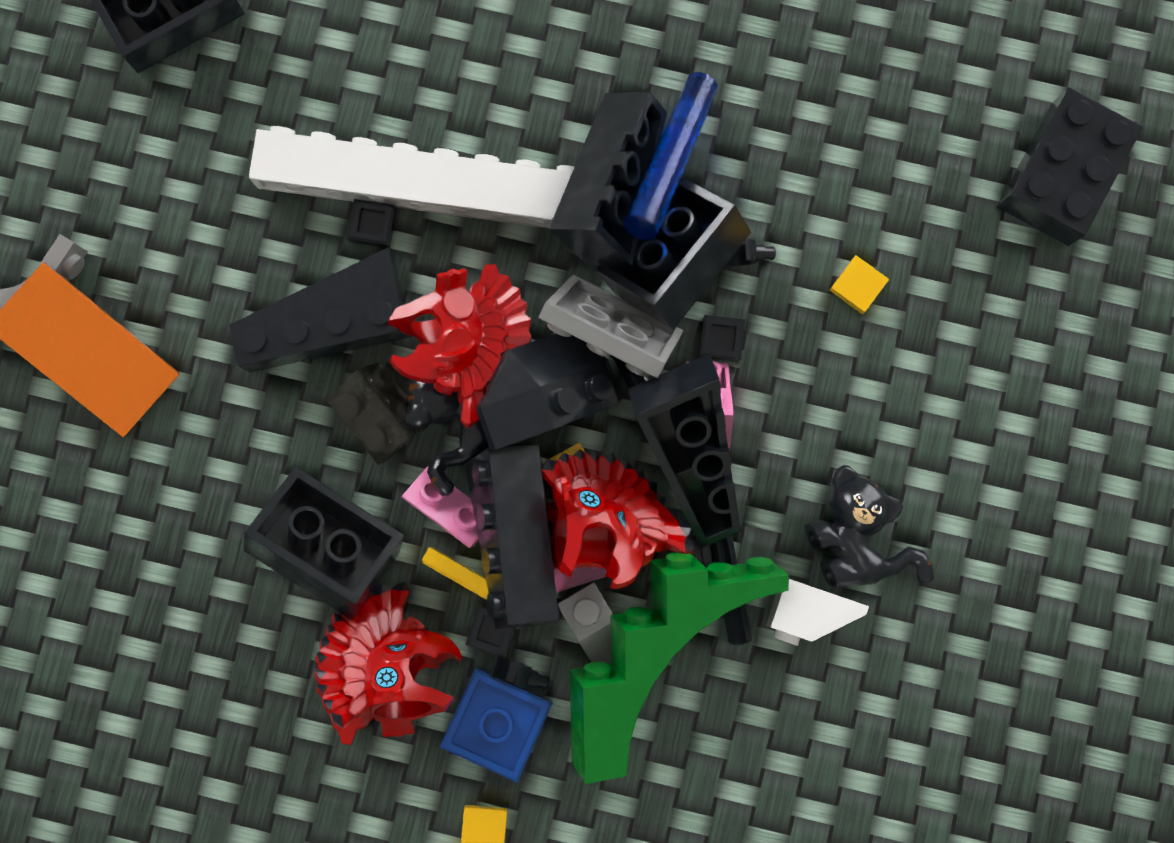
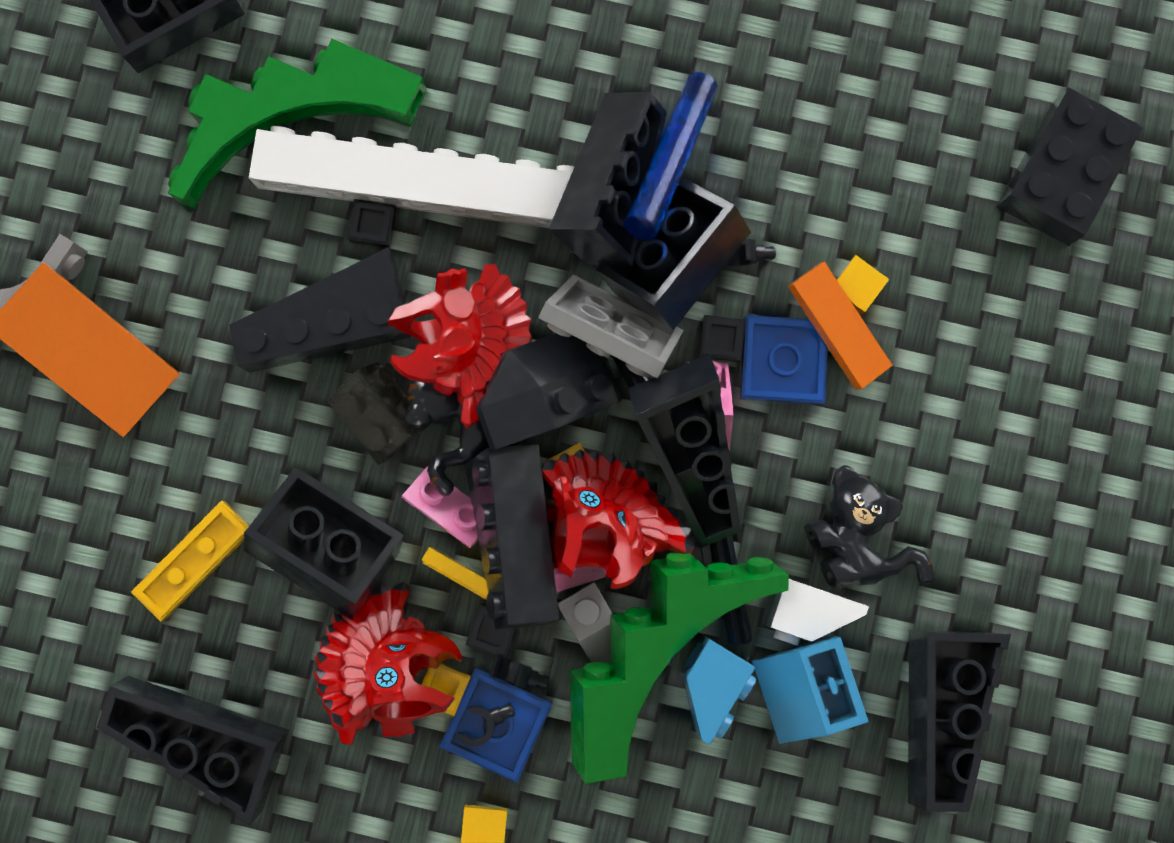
none -> black wedge [97,676,289,826]
none -> yellow tile [131,500,250,622]
none -> green arch [168,38,427,209]
none -> yellow tile [421,663,472,716]
none -> black piece [457,703,516,746]
none -> dark azure slope [681,635,756,745]
none -> blue tile [740,315,828,405]
none -> dark azure slope [752,635,869,744]
none -> orange tile [787,261,893,390]
none -> black wedge [908,630,1011,812]

